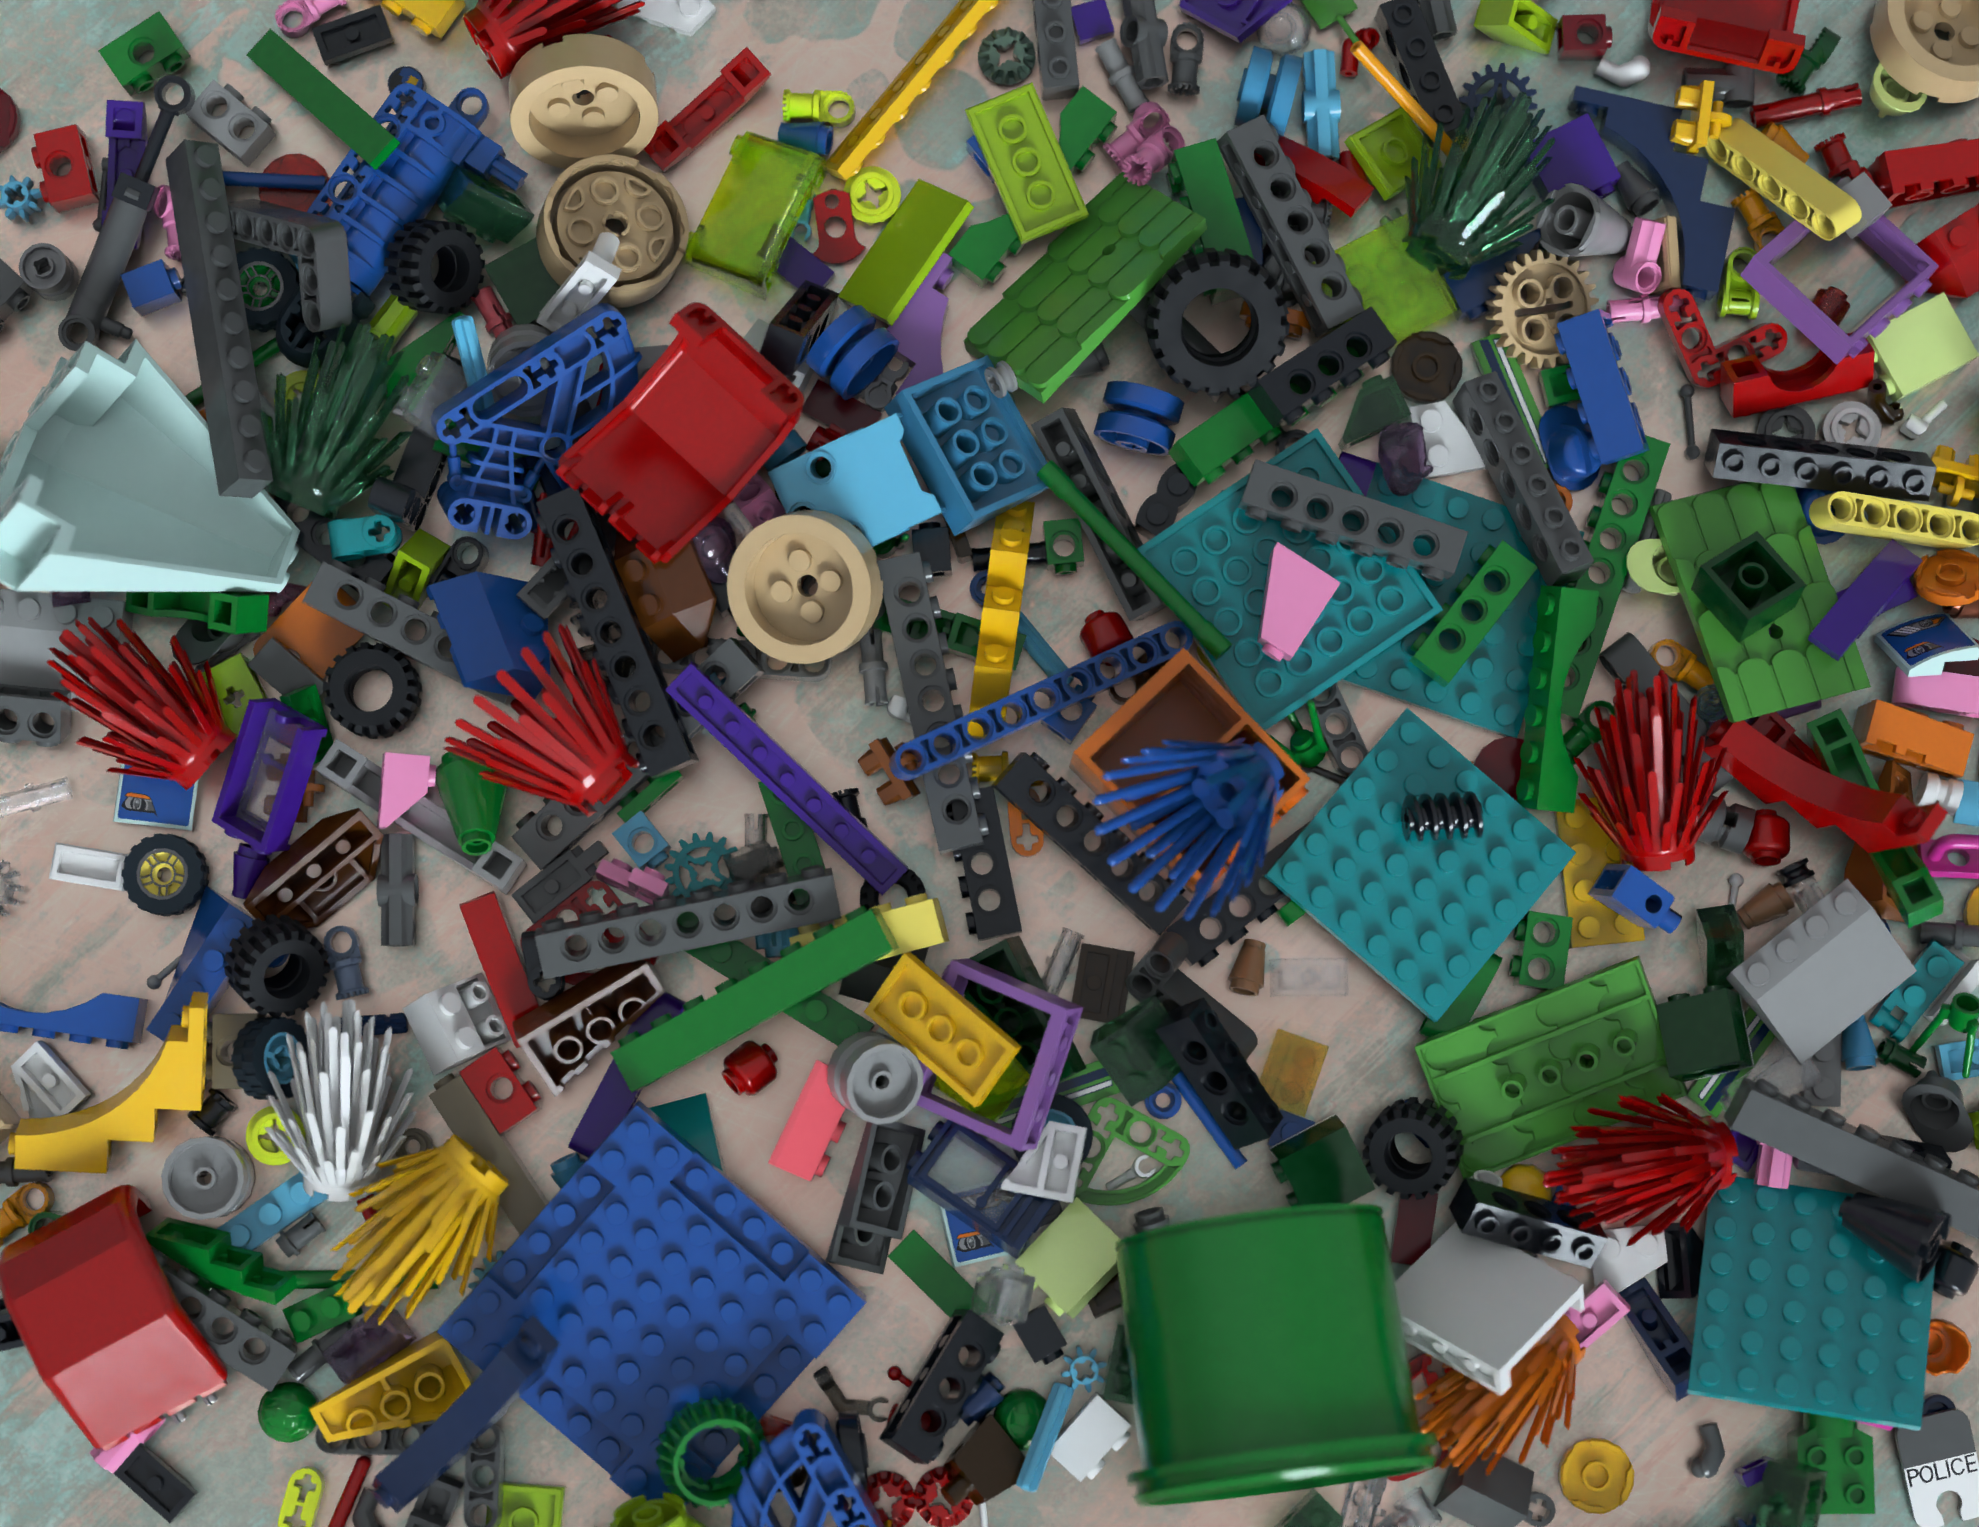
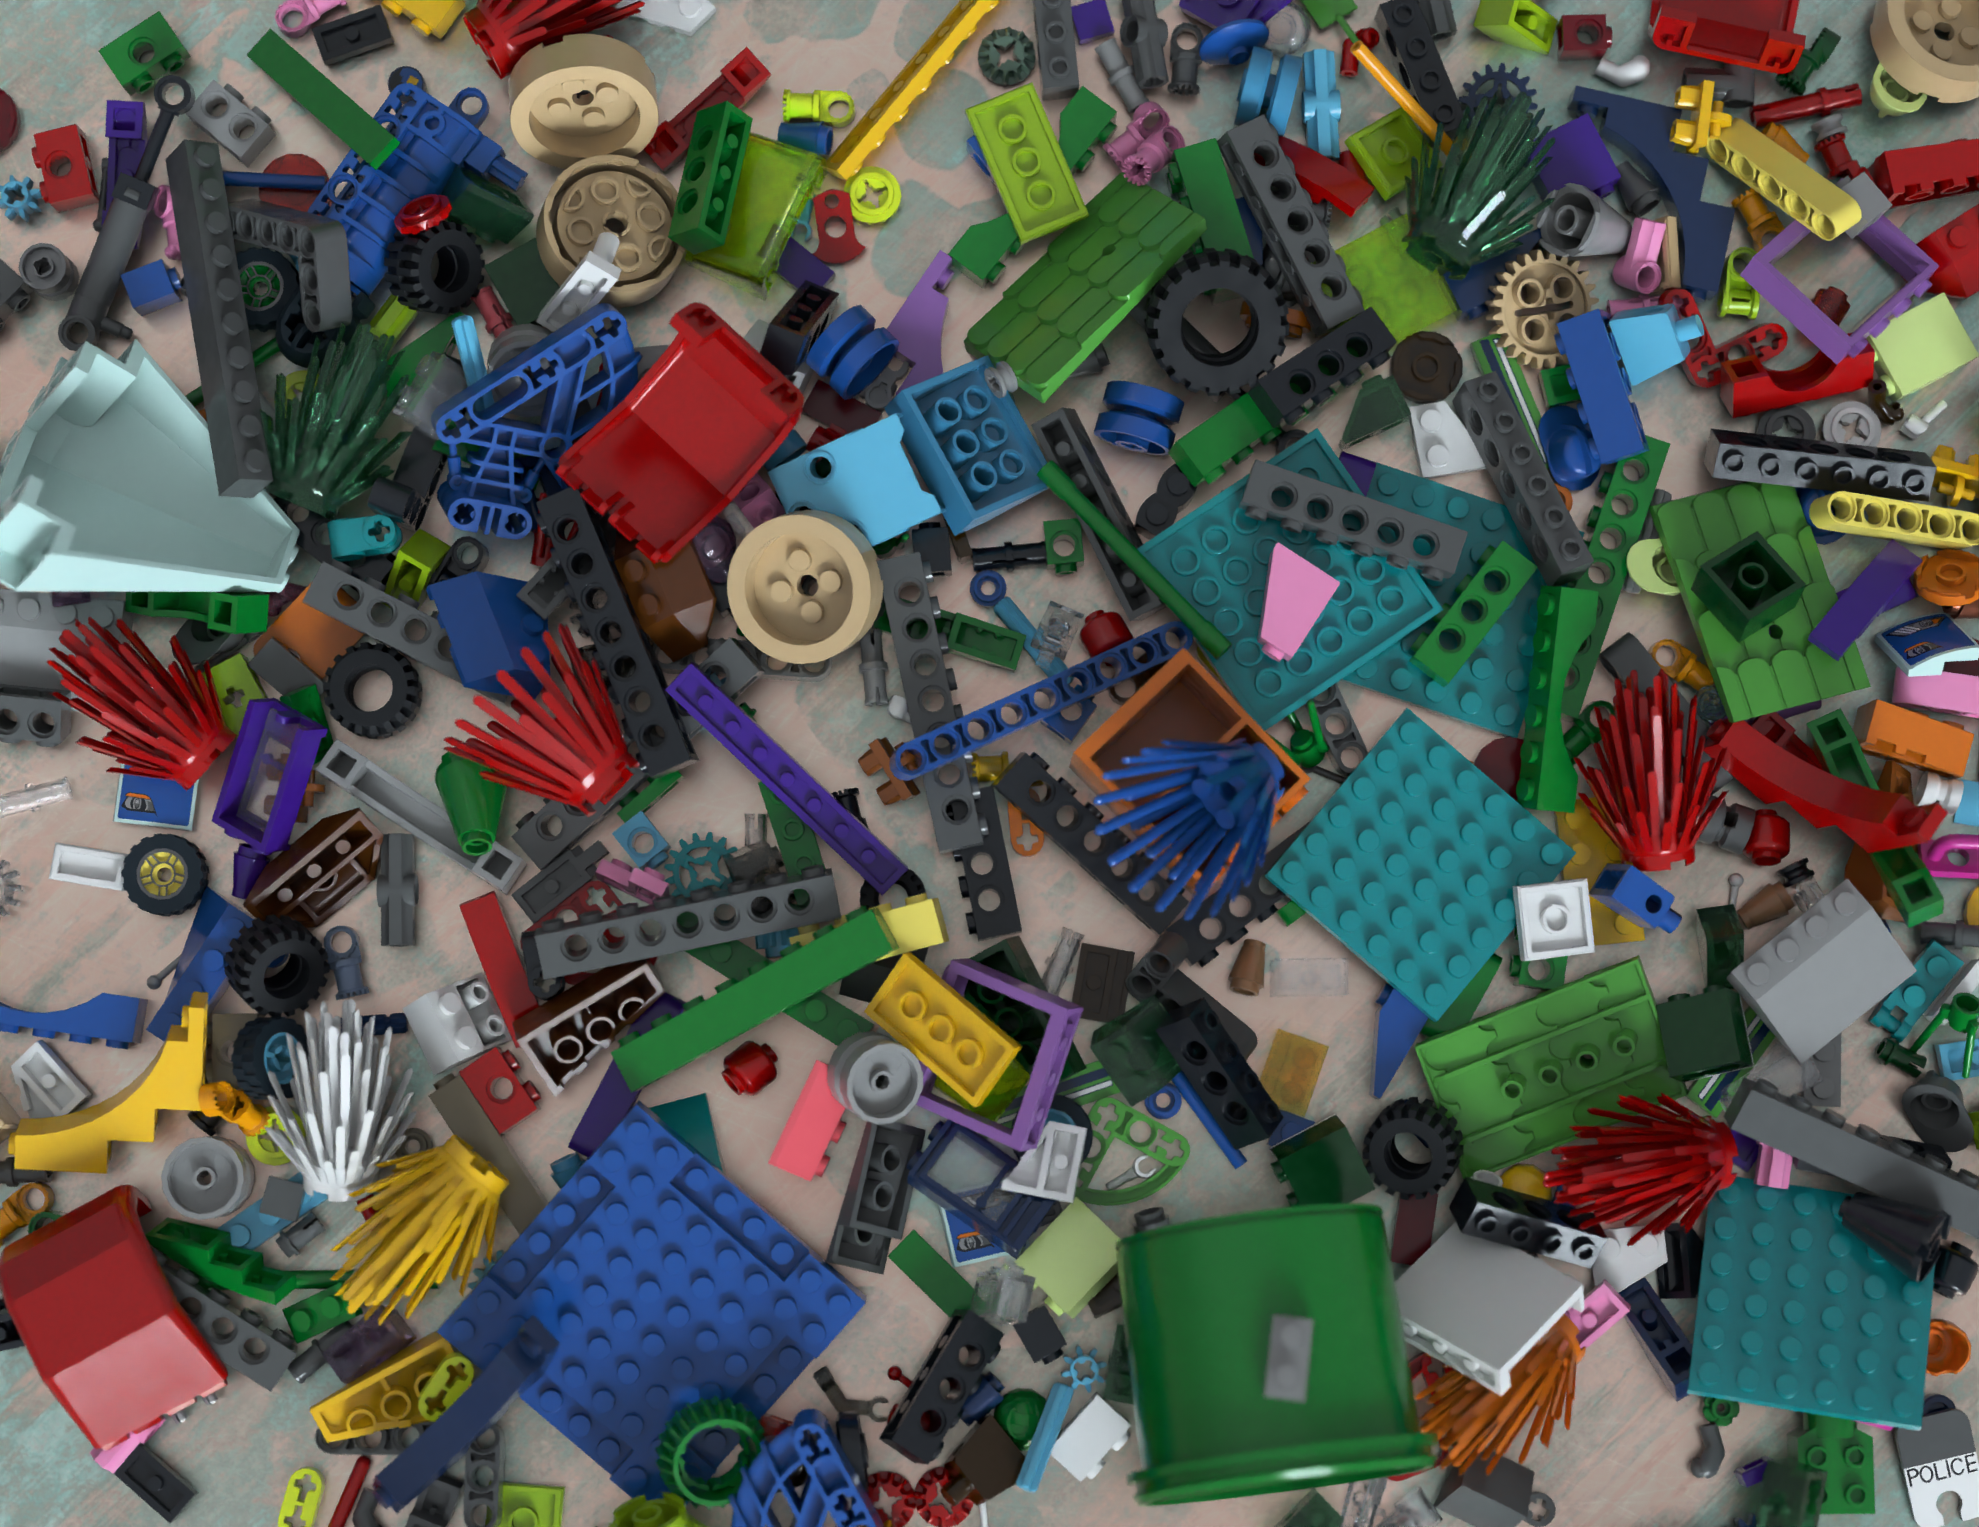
green piece [257,1382,318,1443] -> none
bright pink slope [377,752,436,829] -> none
lime tile [838,179,974,326] -> none
yellow arch [967,501,1035,740] -> none
clear purple hair [1378,422,1434,496] -> none
black piece [1401,791,1484,842] -> none
yellow tile [1558,1437,1634,1514] -> none
dark grey hinge [1680,384,1700,460] -> none
dark azure cone [1841,1015,1879,1071] -> none
none -> light orange connector [198,1081,270,1137]
none -> dark grey tile [259,1175,306,1222]
none -> red gear [394,194,452,235]
none -> neon yellow beam [418,1352,474,1422]
none -> green brick [668,101,753,255]
none -> clear plate [1030,601,1084,670]
none -> blue dish [1198,19,1269,66]
none -> light grey plate [1264,1315,1313,1403]
none -> blue slope [1369,983,1428,1099]
none -> white tile [1512,878,1595,961]
none -> medium azure torso [1609,304,1704,386]
none -> green plate [1703,1397,1740,1426]
none -> light grey bush [1810,113,1848,144]

